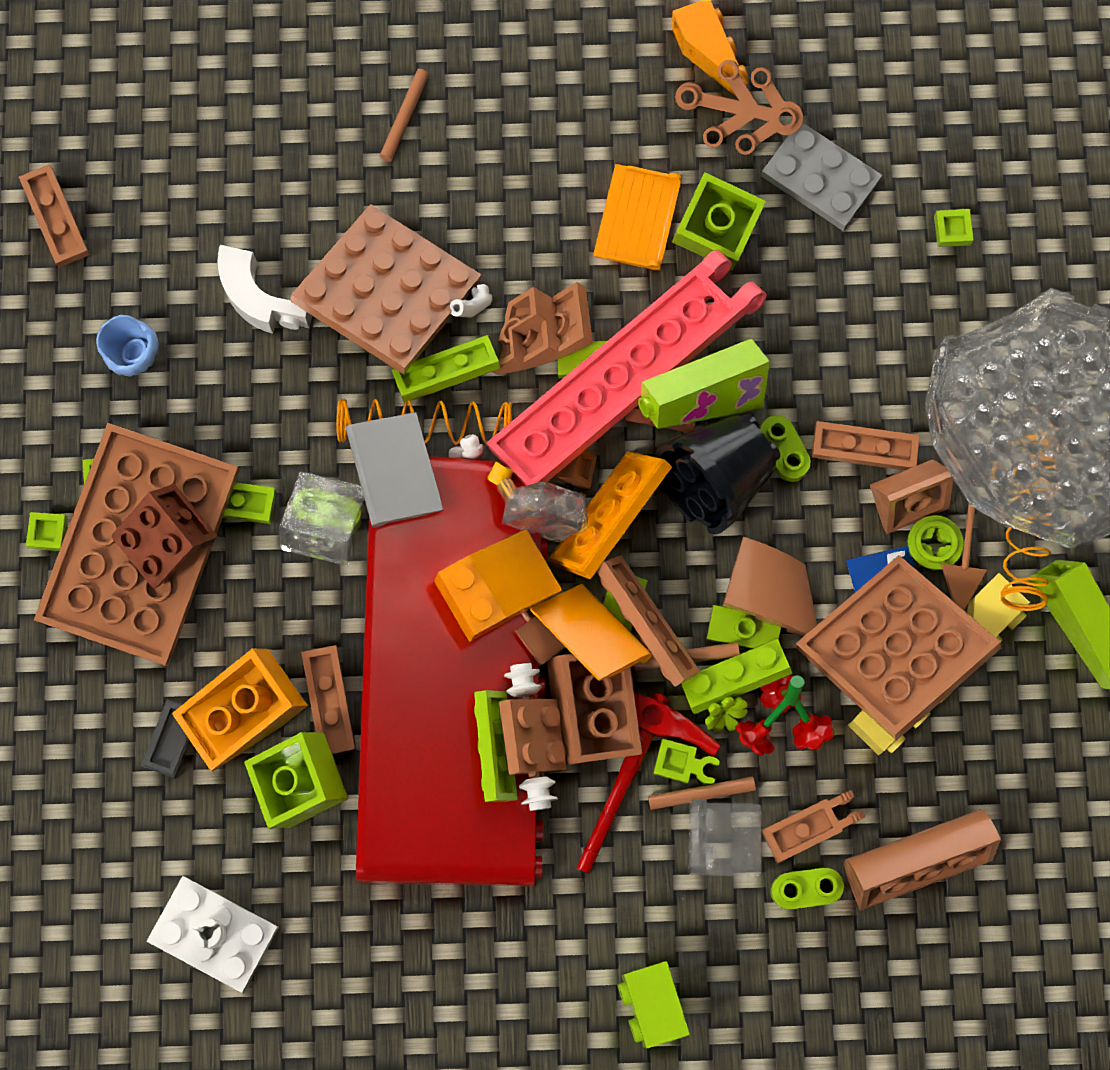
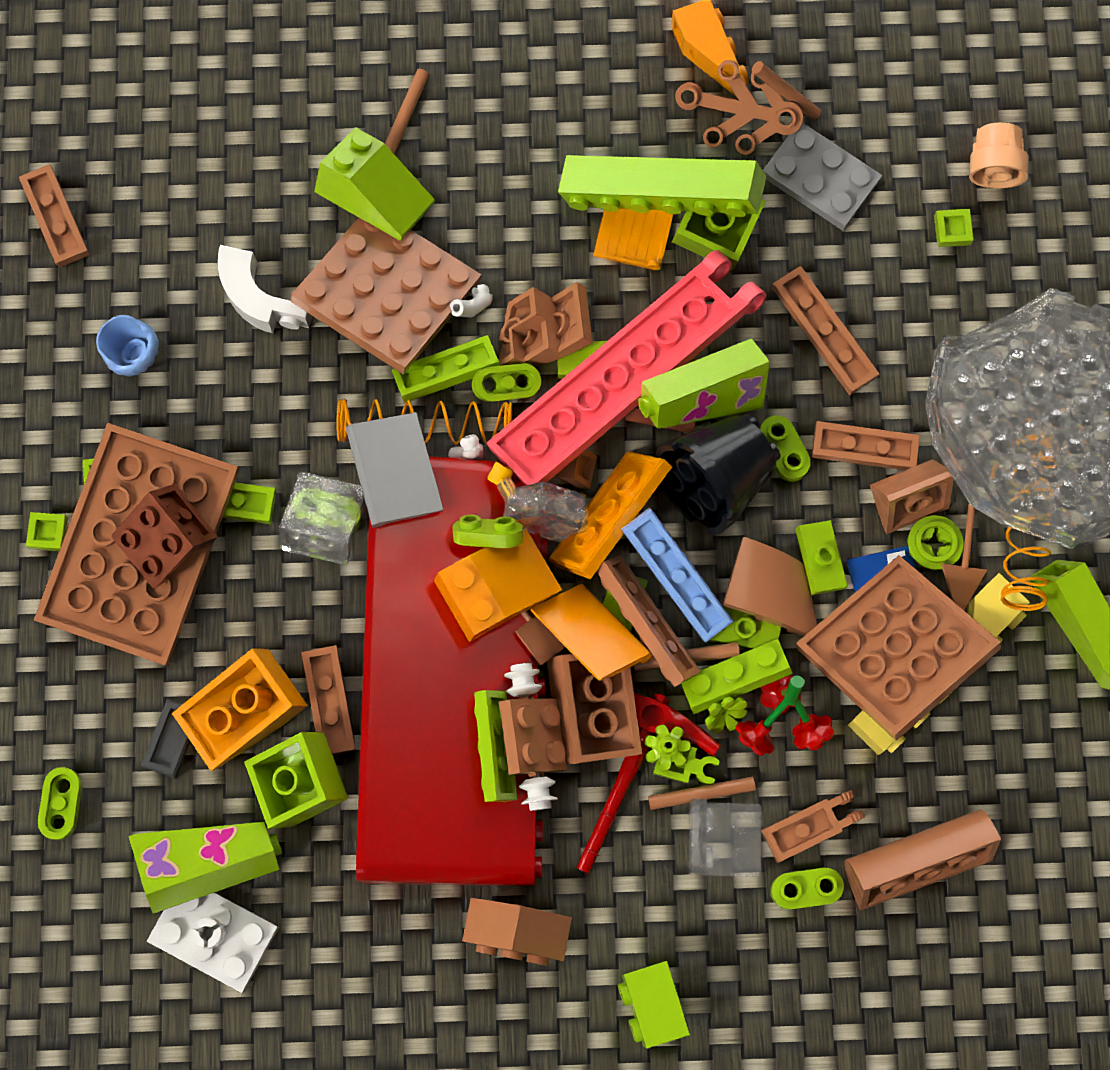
none -> lime plate [38,767,82,840]
none -> lime slope [128,822,282,914]
none -> lime slope [314,127,435,241]
none -> lime plate [452,515,523,548]
none -> nougat brick [462,898,572,966]
none -> lime plate [472,363,541,402]
none -> brick [558,155,766,217]
none -> light blue tile [621,508,733,643]
none -> lime plant [644,725,691,772]
none -> nougat bar [752,61,821,120]
none -> nougat plate [772,266,879,396]
none -> lime plate [795,520,848,595]
none -> light nougat piece [969,123,1029,189]

